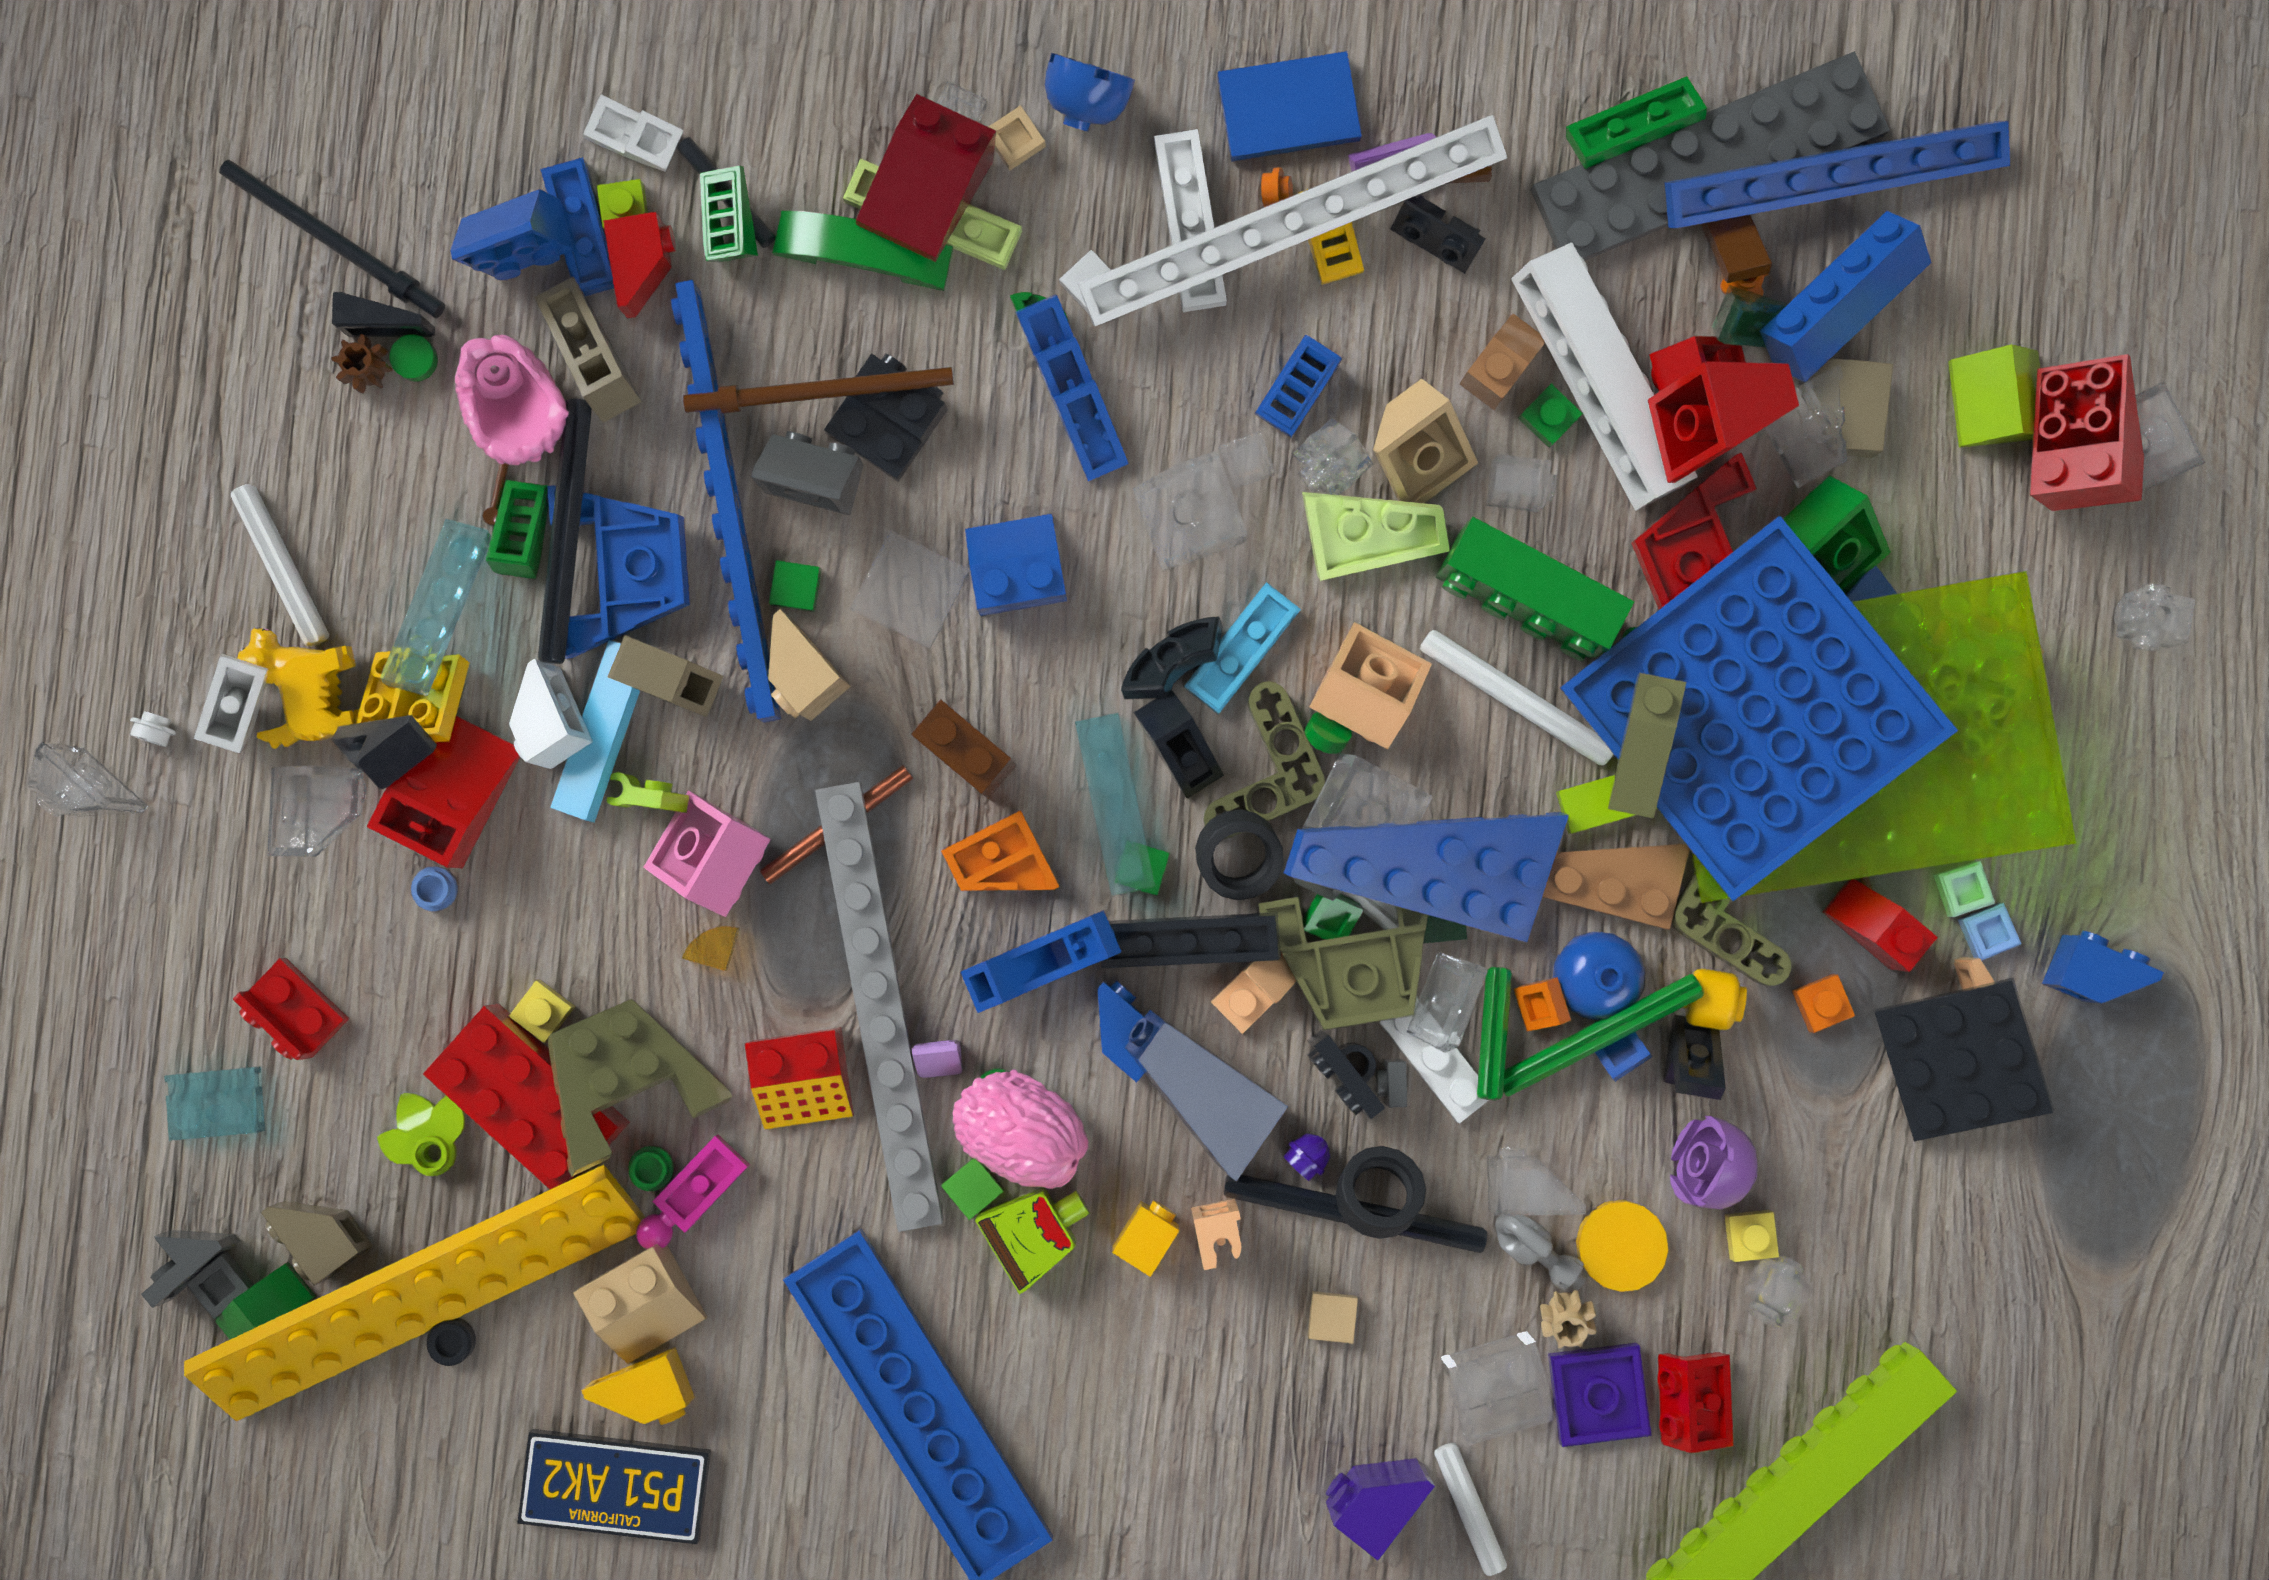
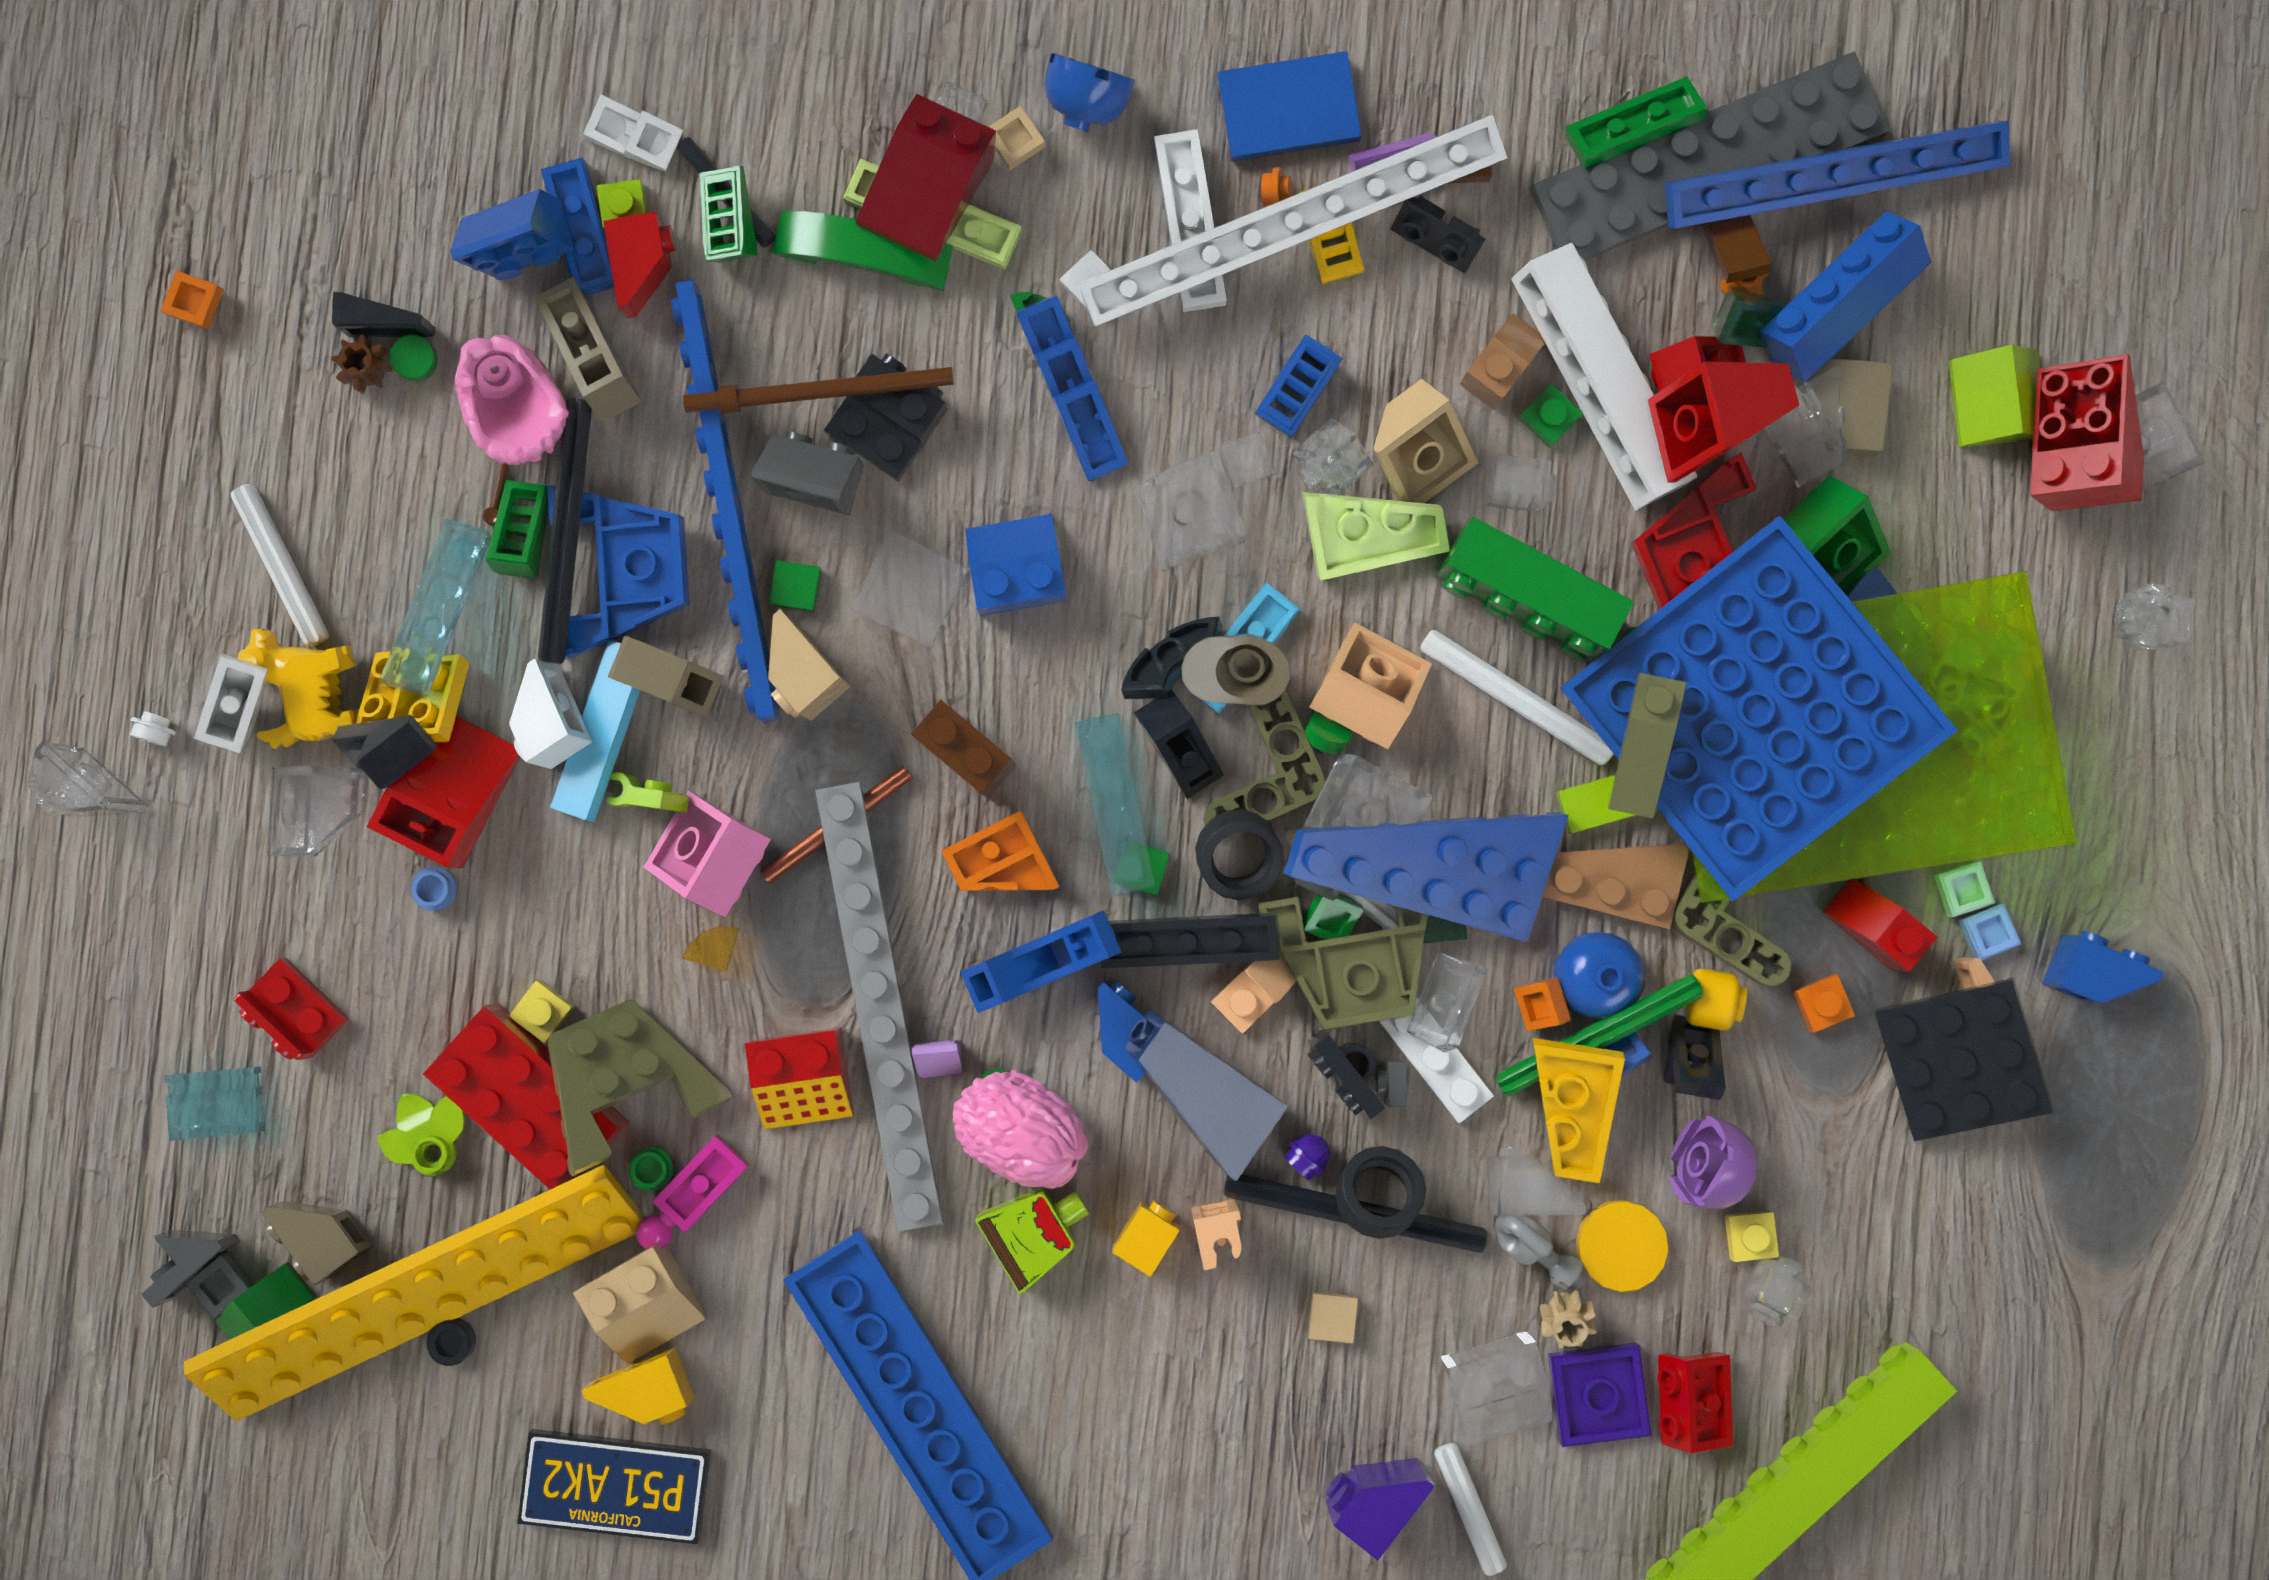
black bar [219,160,445,318] -> none
bright green tile [941,1158,1005,1220] -> none
green axle [1477,967,1512,1101] -> none
none -> orange plate [161,270,224,330]
none -> dark tan piece [1181,634,1291,705]
none -> yellow wing [1533,1038,1625,1183]

